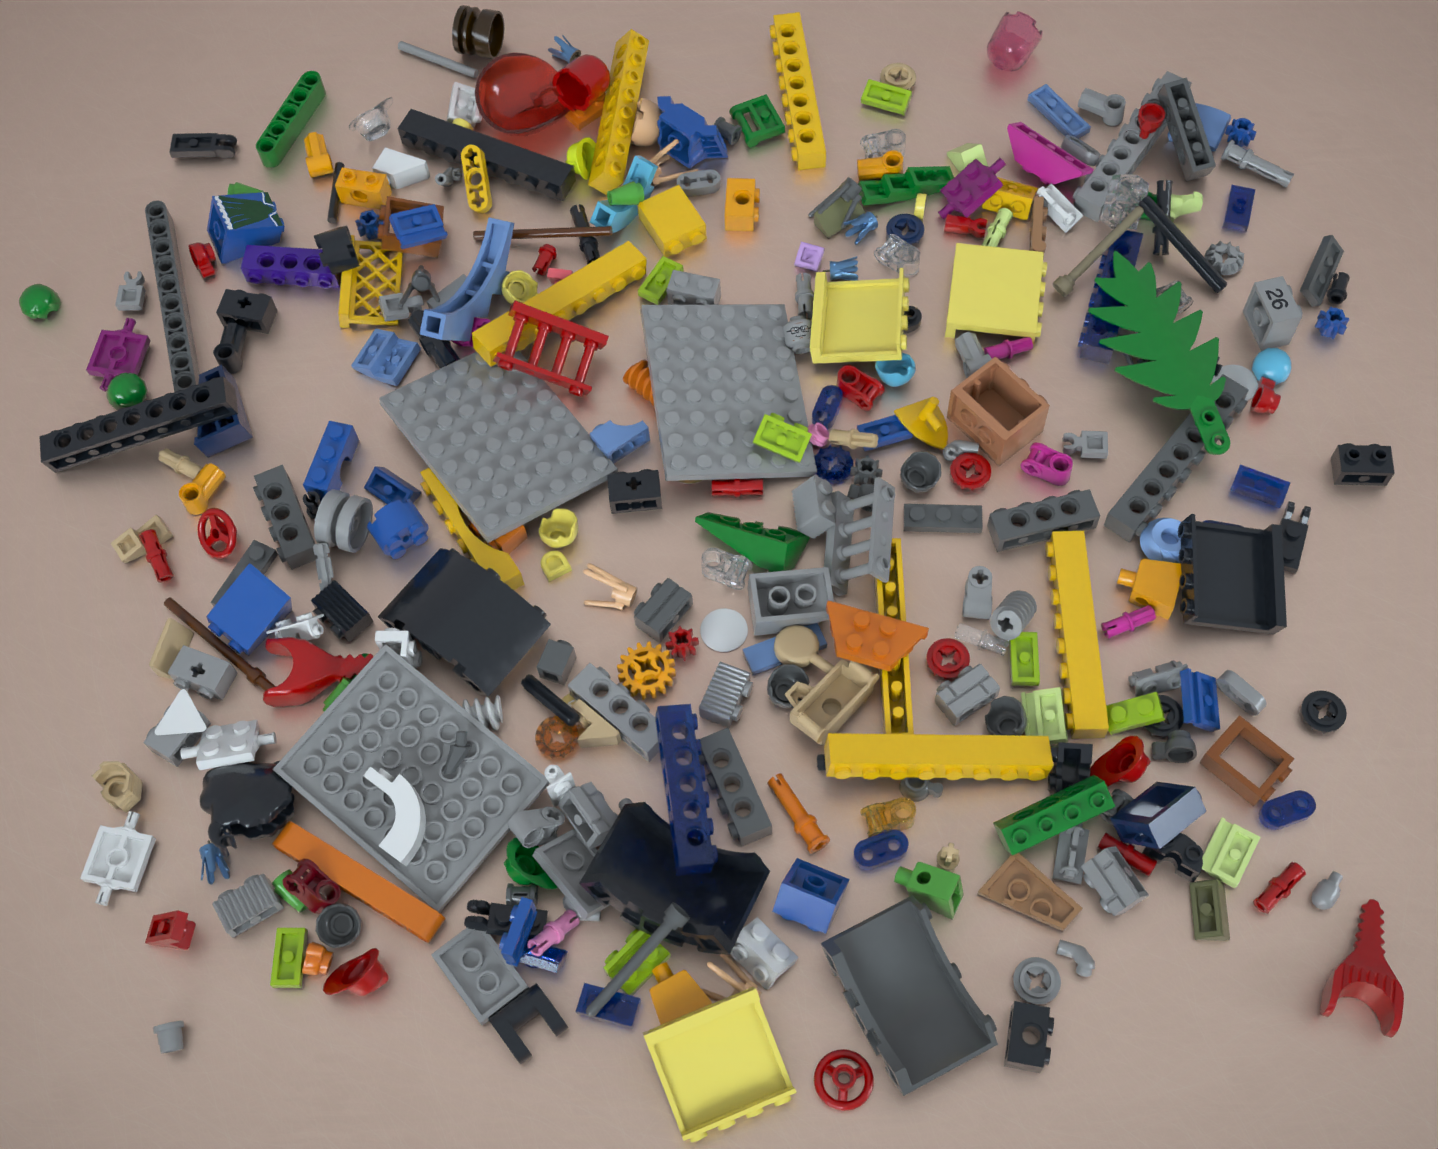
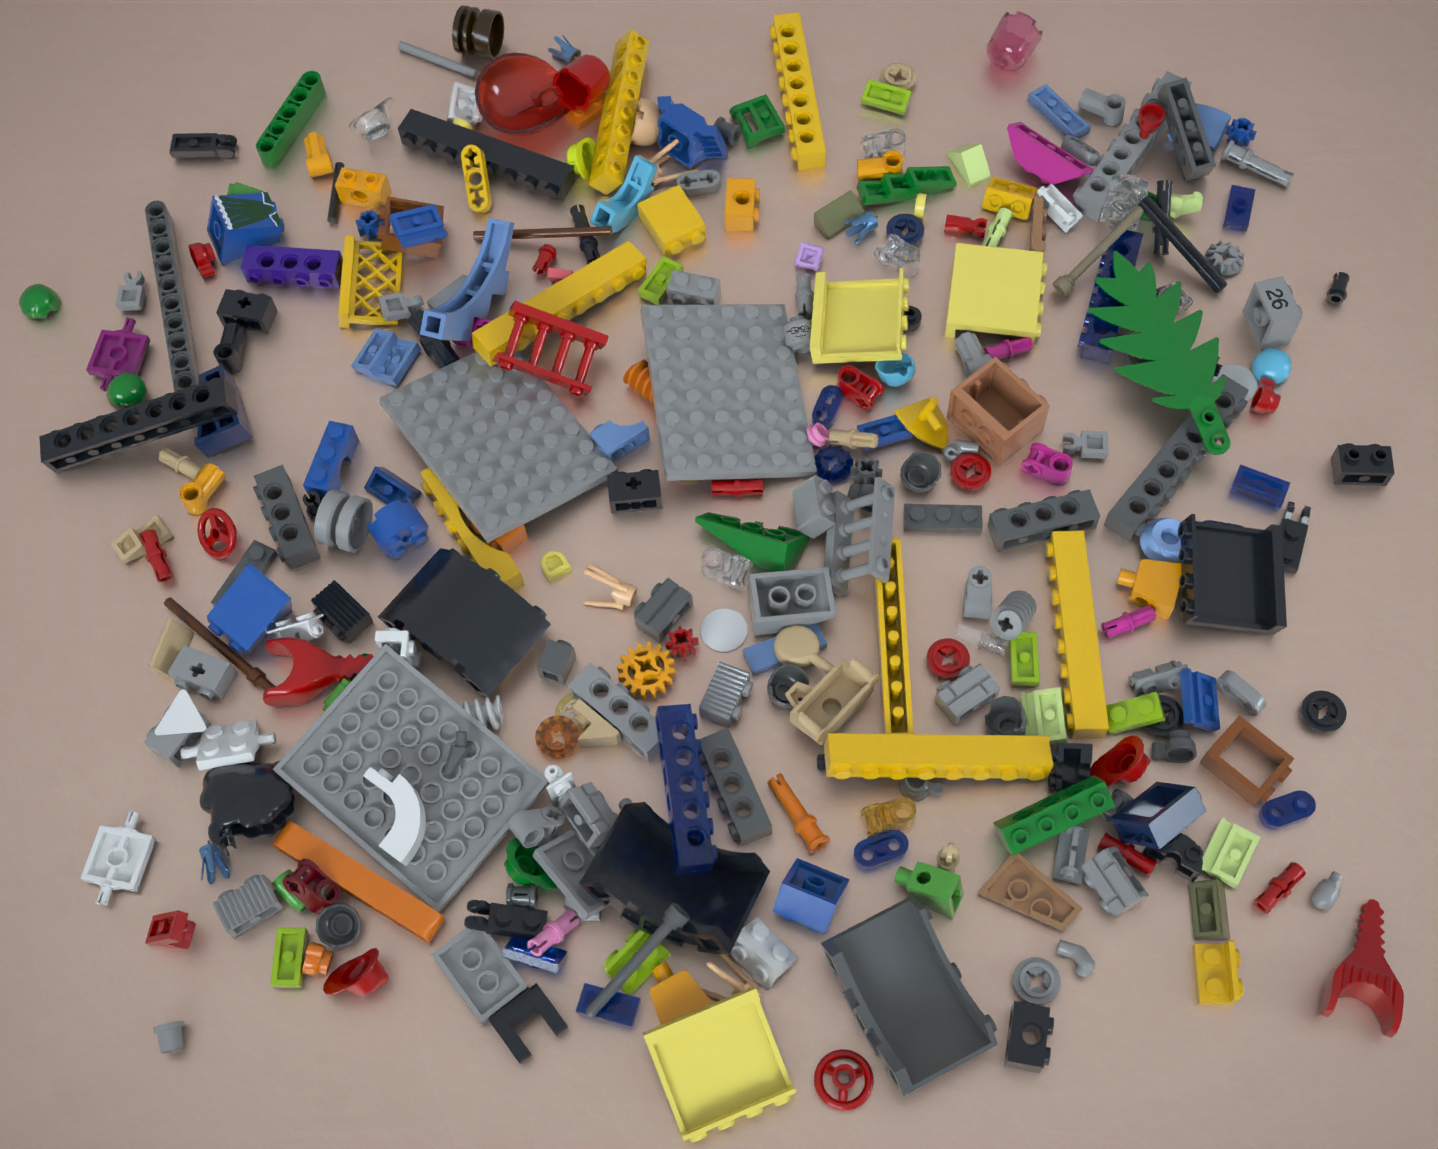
tan hair [92,761,143,813] -> none
light grey axle [313,542,334,591] -> none
black cylinder [314,225,360,275] -> none
white slope [372,147,430,189] -> none
dark grey plant [398,265,440,308] -> none
light grey arm [435,167,462,187] -> none
blue plate [499,897,538,967] -> none
light yellow hair [502,270,538,304] -> none
black axle [521,674,580,727] -> none
light yellow hair [538,508,579,548] -> none
bright green cone [607,181,644,205] -> none
lime bracket [752,413,812,463] -> none
dark grey plant [808,177,862,229] -> none
flat silver piece [823,256,859,281] -> none
orange wing [826,600,929,671] -> none
magenta plate [938,157,1006,220] -> none
dark grey plate [1300,235,1344,307] -> none
blue gear [1315,307,1349,339] -> none
none -> yellow bracket [1192,940,1244,1006]

